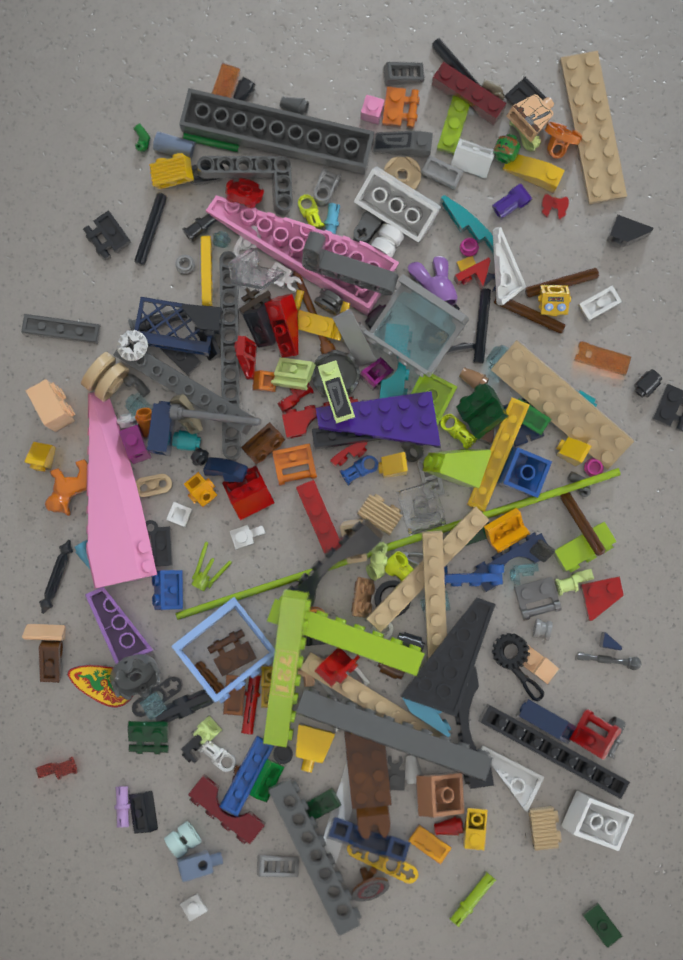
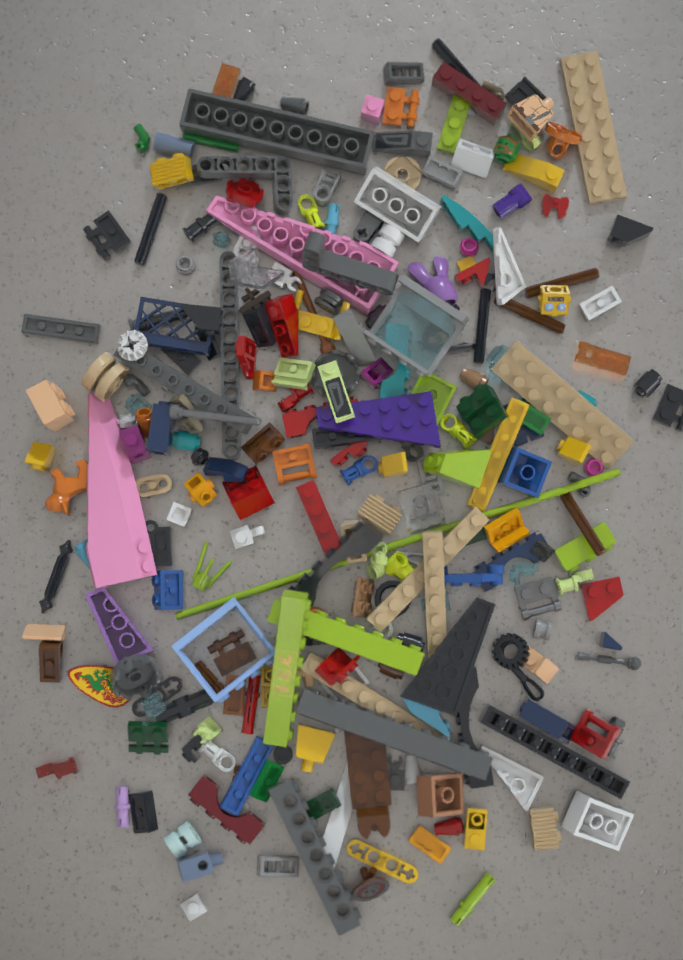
yellow beam [201,236,213,307] -> none
dark blue arch [326,817,411,864] -> none
dark green plate [582,903,623,948] -> none

